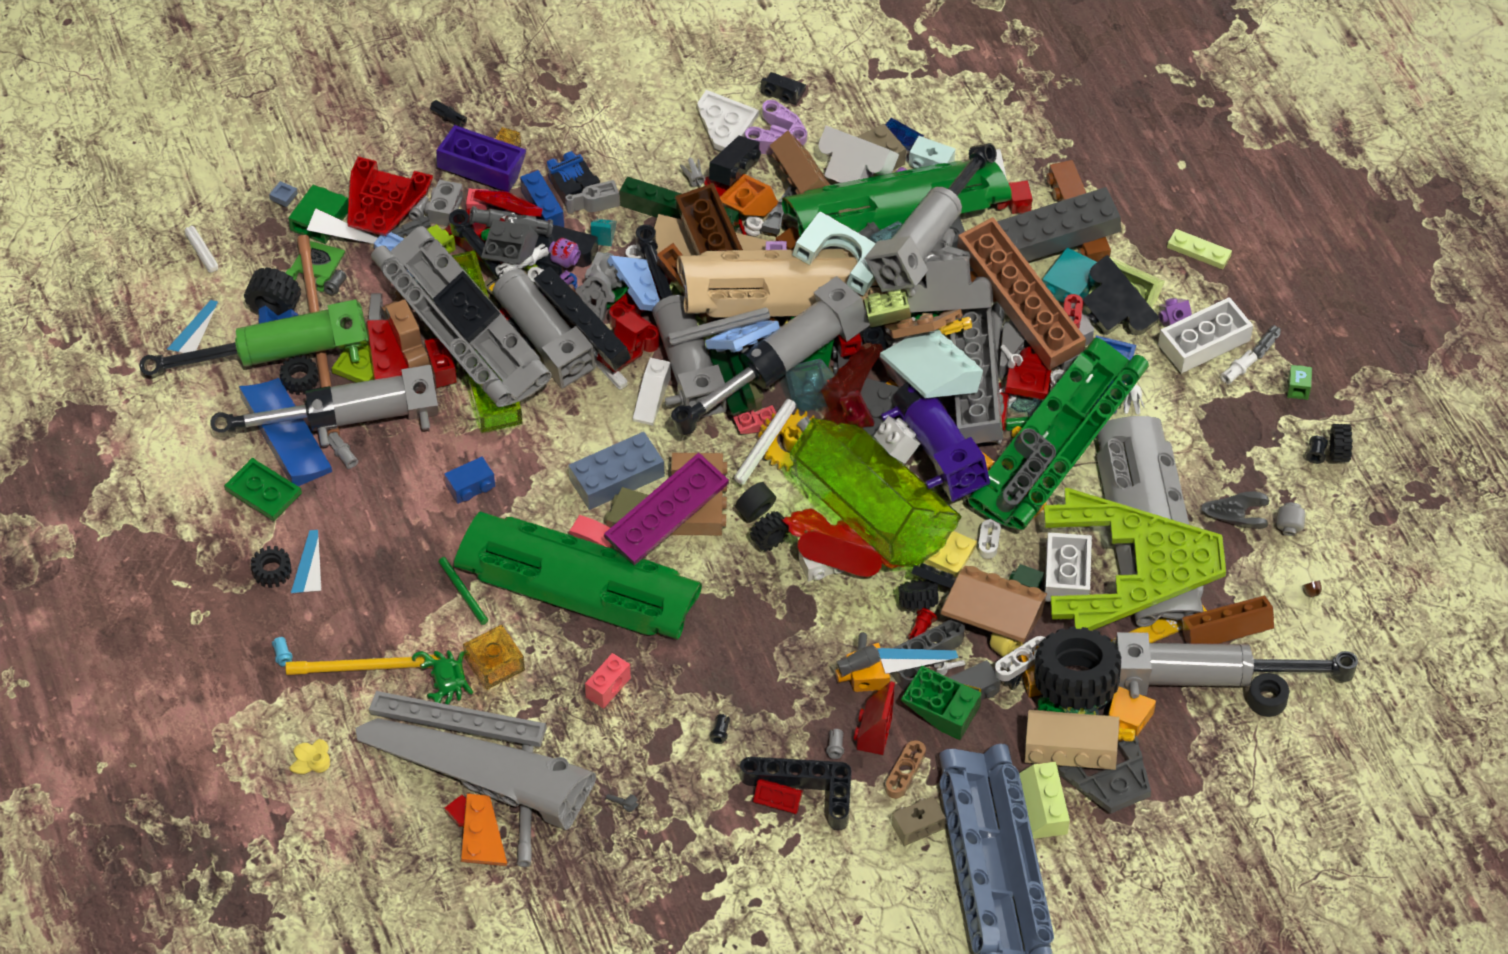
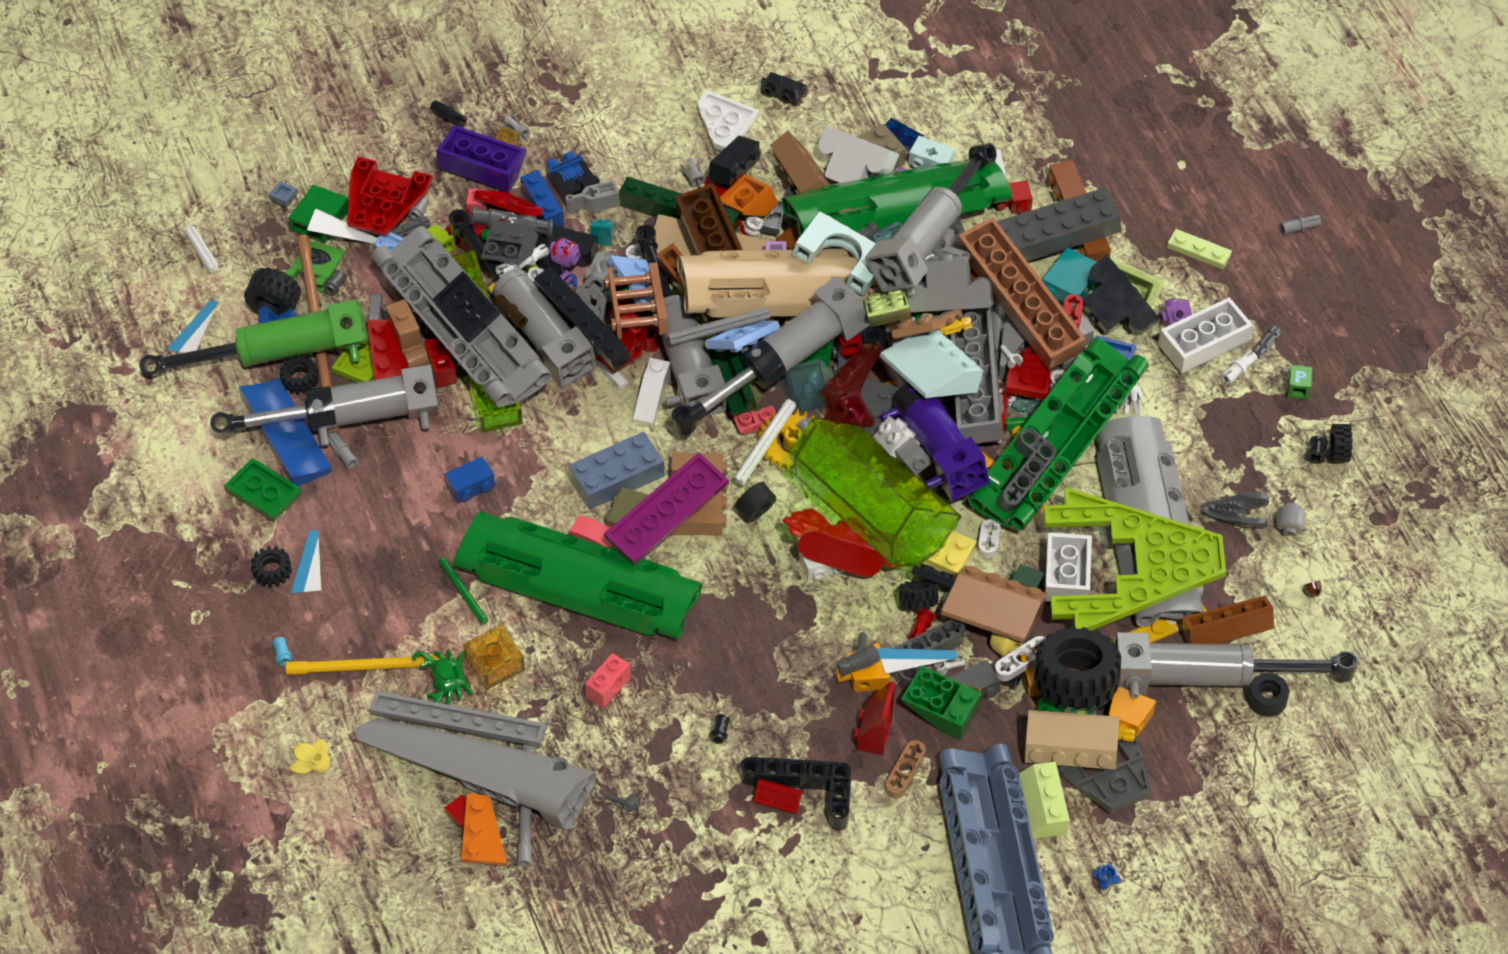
light grey brick [425,180,464,226] -> none
lavender connector [745,100,807,155] -> none
black tyre [750,511,790,551] -> none
light grey pin [826,729,844,759] -> none
dark tan brick [892,796,946,846] -> none
none -> dark brown pin [493,294,528,328]
none -> light grey piece [500,115,529,142]
none -> nougat fence [604,262,668,339]
none -> light grey brick [895,437,932,475]
none -> blue plate [1093,864,1120,889]
none -> light grey axle [1280,215,1321,235]

